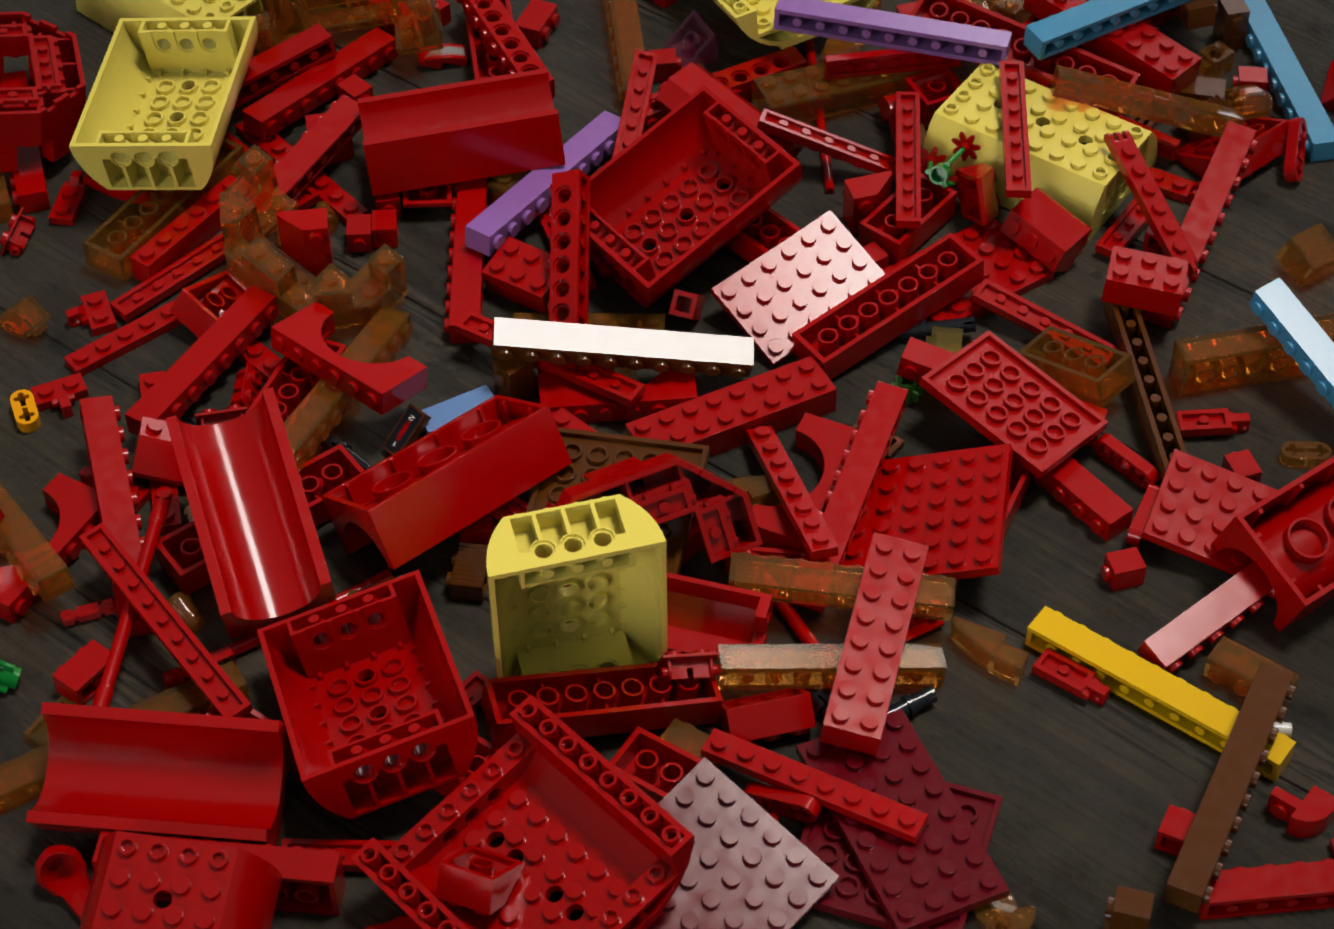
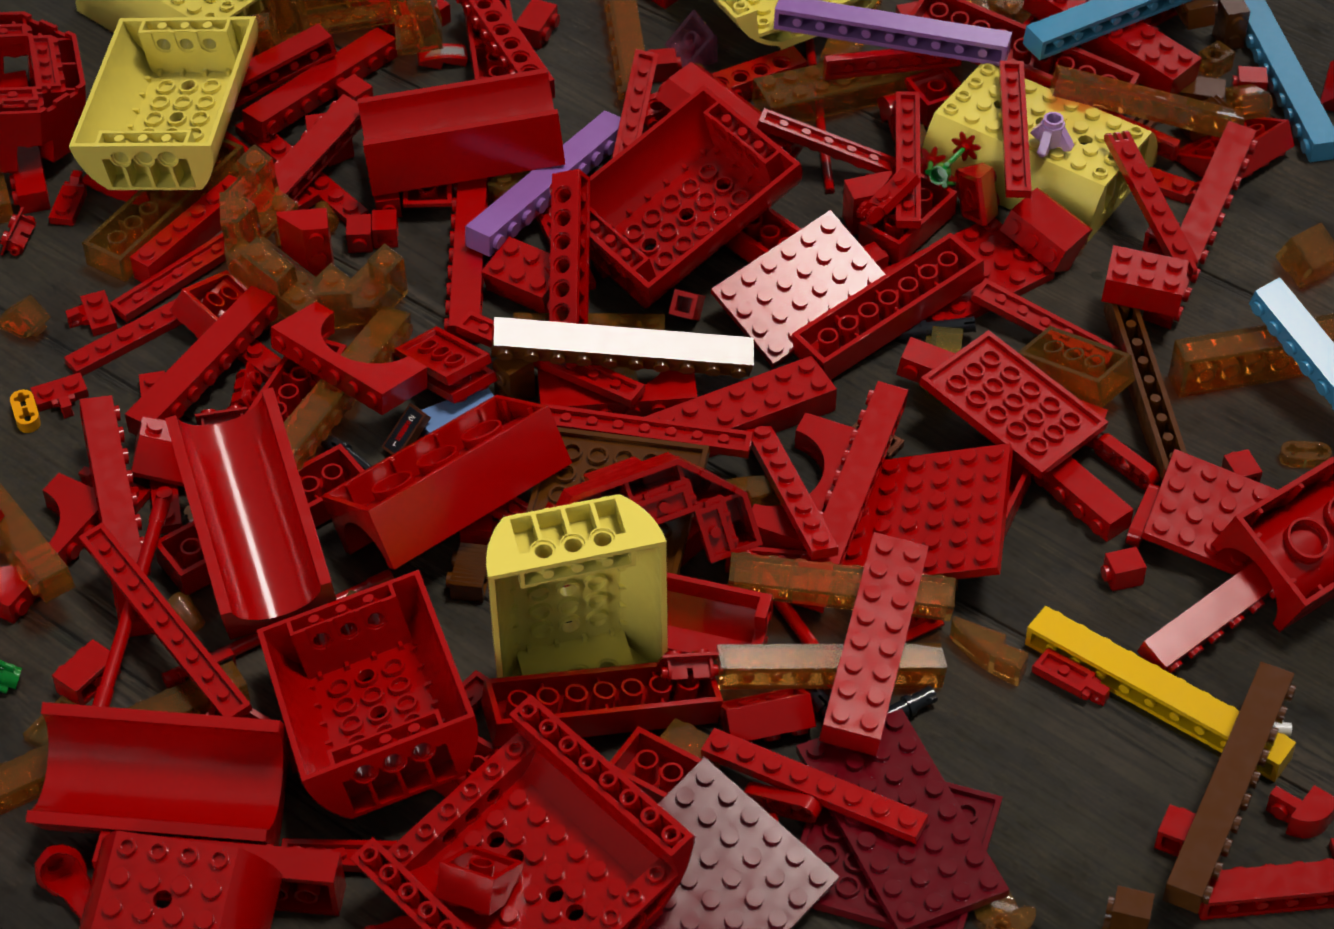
red axle [60,598,116,627] -> none
bright green gear [891,375,923,405] -> none
red plate [1095,198,1148,258] -> none
red hinge [1175,408,1251,437] -> none
clear orange brick [1203,636,1300,707] -> none
red beam [1284,117,1307,183] -> none
none -> red hinge [392,326,497,404]
none -> red plate [543,403,753,458]
none -> red hinge [856,167,921,225]
none -> lavender rock [1030,112,1074,158]

